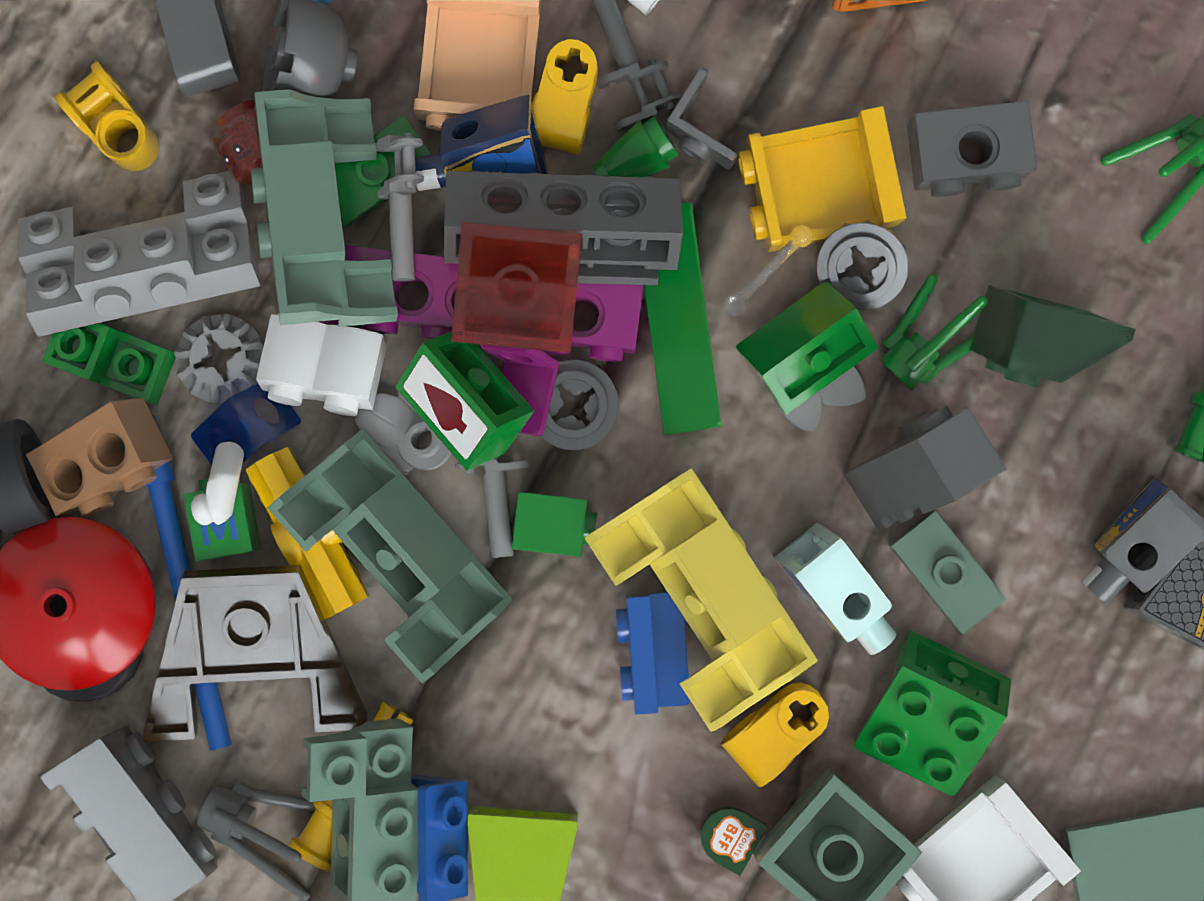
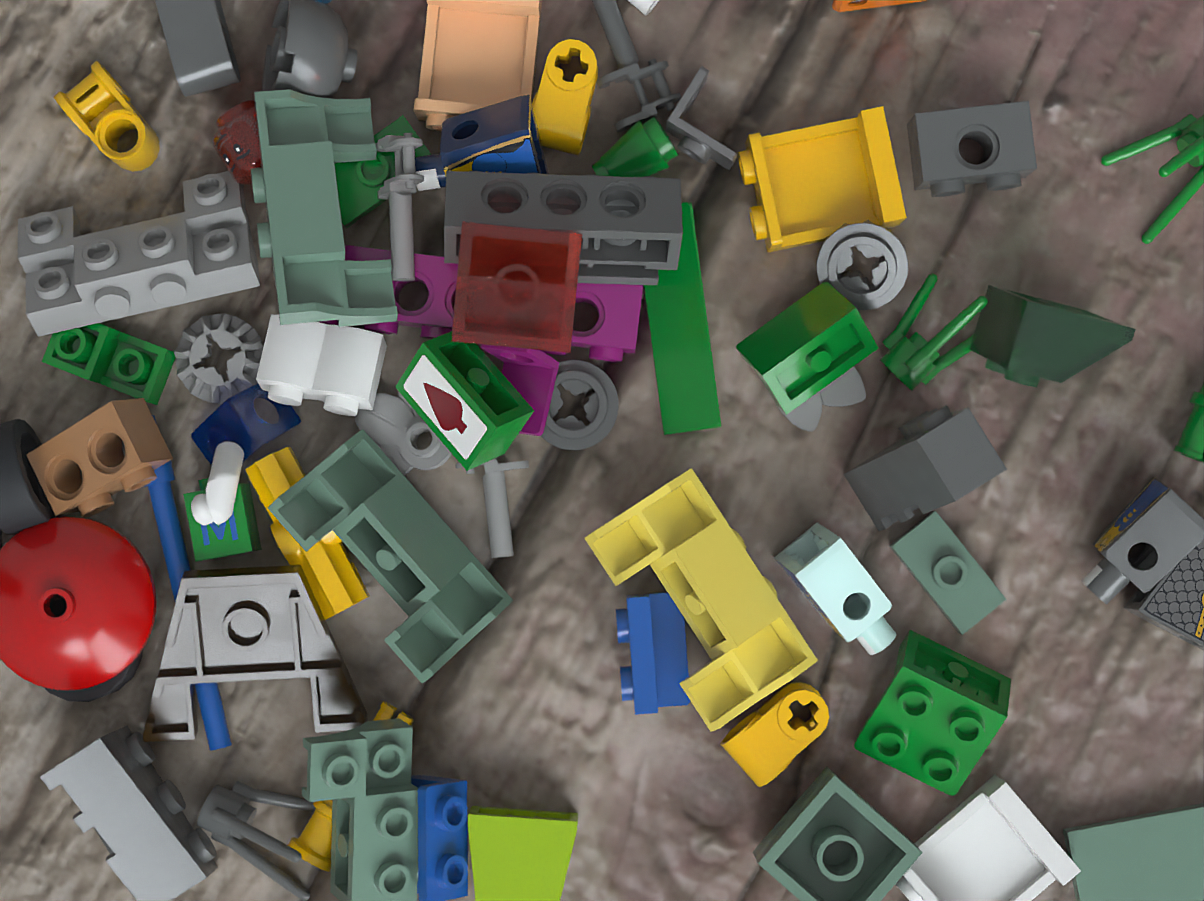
green brick [512,492,597,557] -> none
tile [700,806,768,876] -> none
clear hinge [723,225,813,317] -> none

